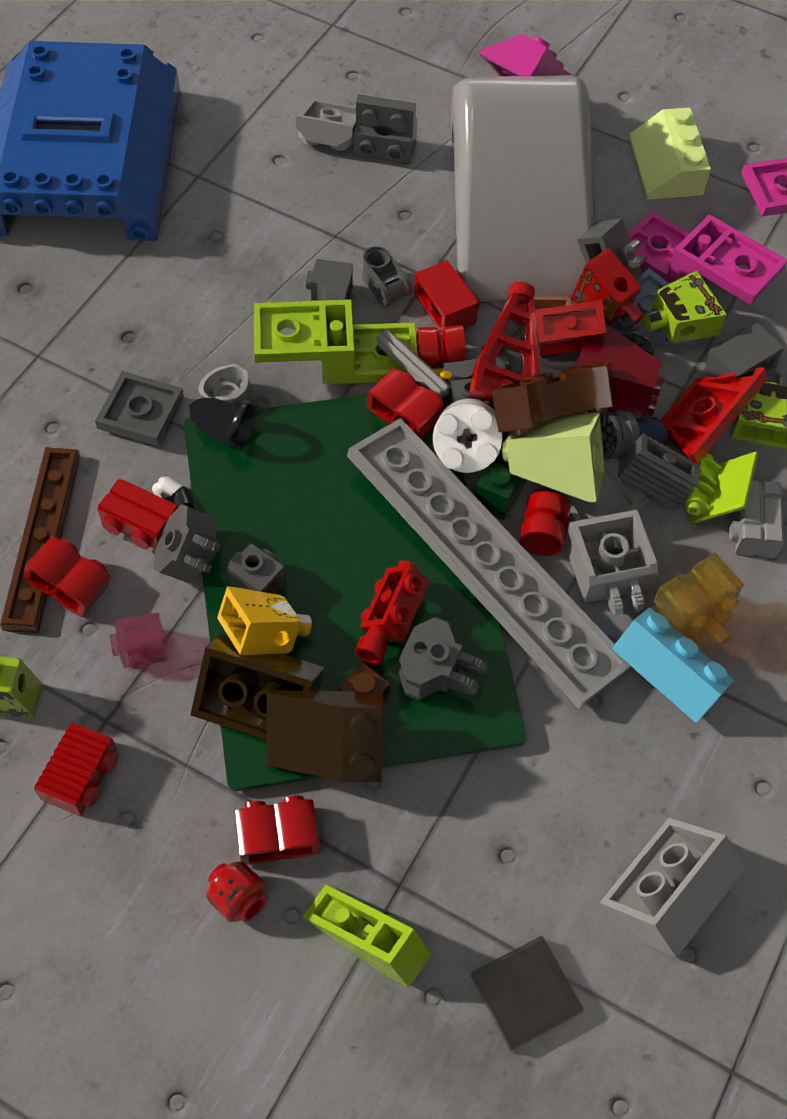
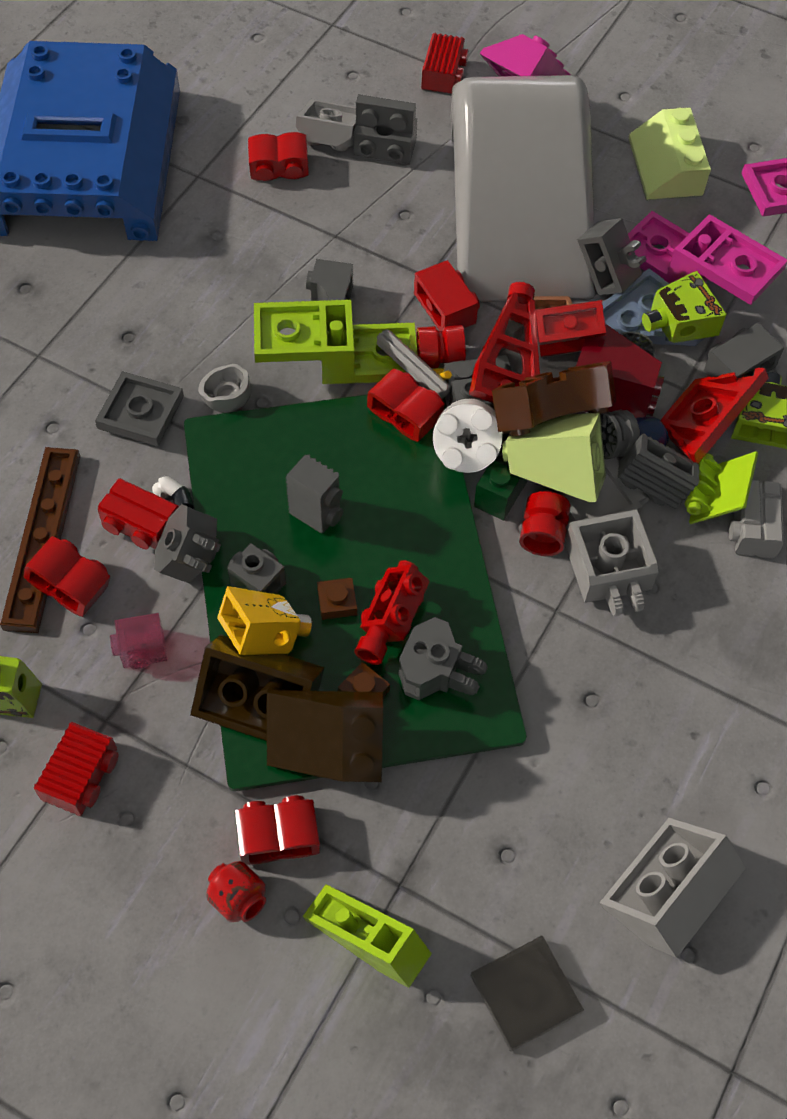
black piece [189,397,261,449] -> none
light grey plate [347,418,631,709] -> none
dark grey piece [362,246,413,307] -> none
red torso [571,248,644,328] -> none
medium azure brick [612,607,735,723] -> none
clear yellow brick [651,553,744,645] -> none
none -> red brick [248,132,309,181]
none -> dark grey brick [285,454,343,534]
none -> reddish brown plate [317,578,357,620]
none -> red brick [421,33,469,94]

